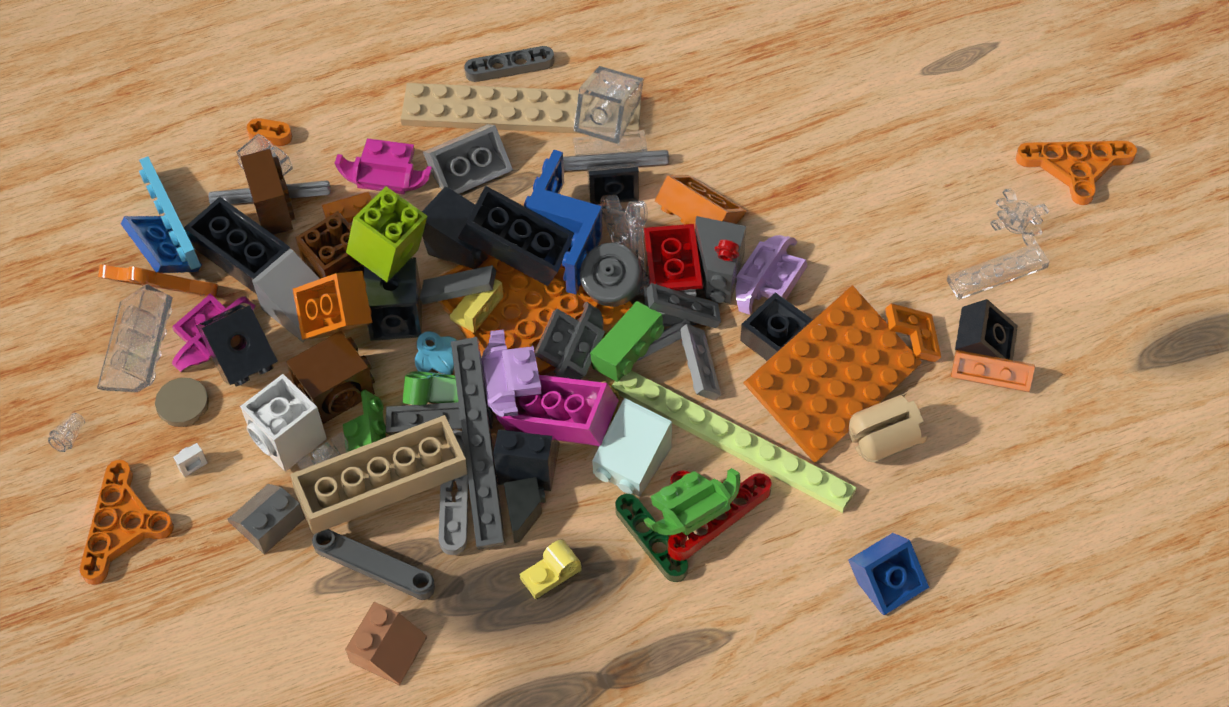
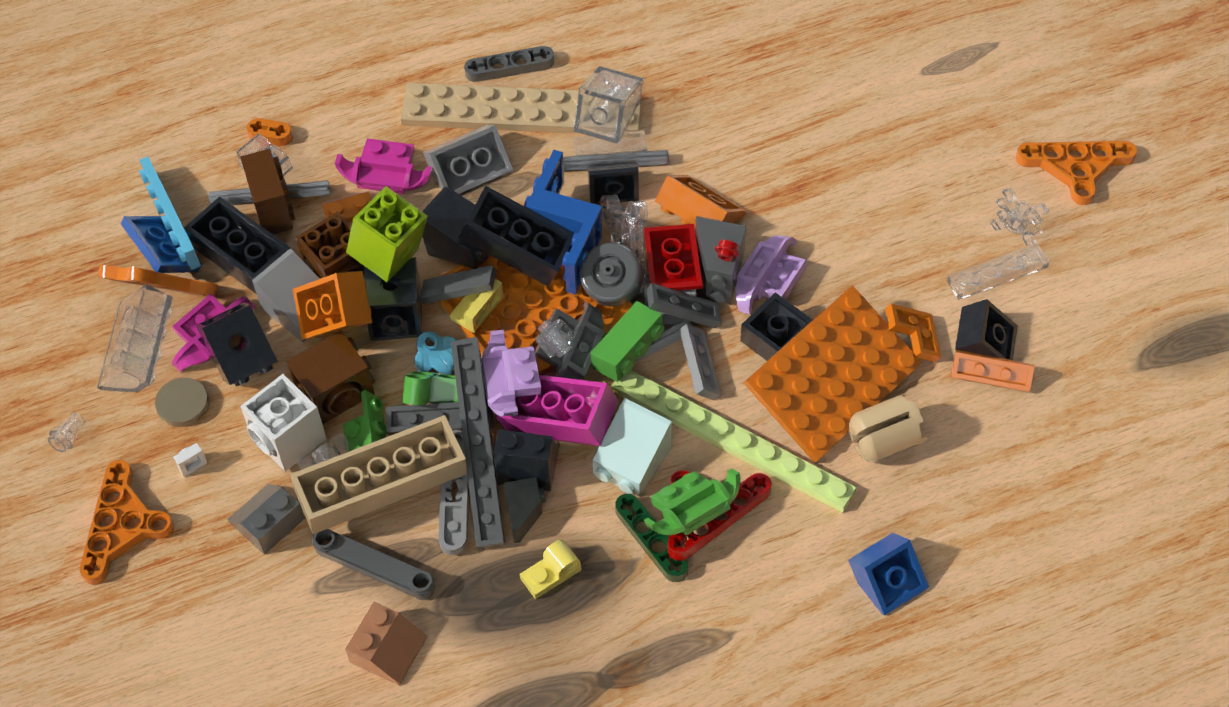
none -> clear head [536,319,575,358]

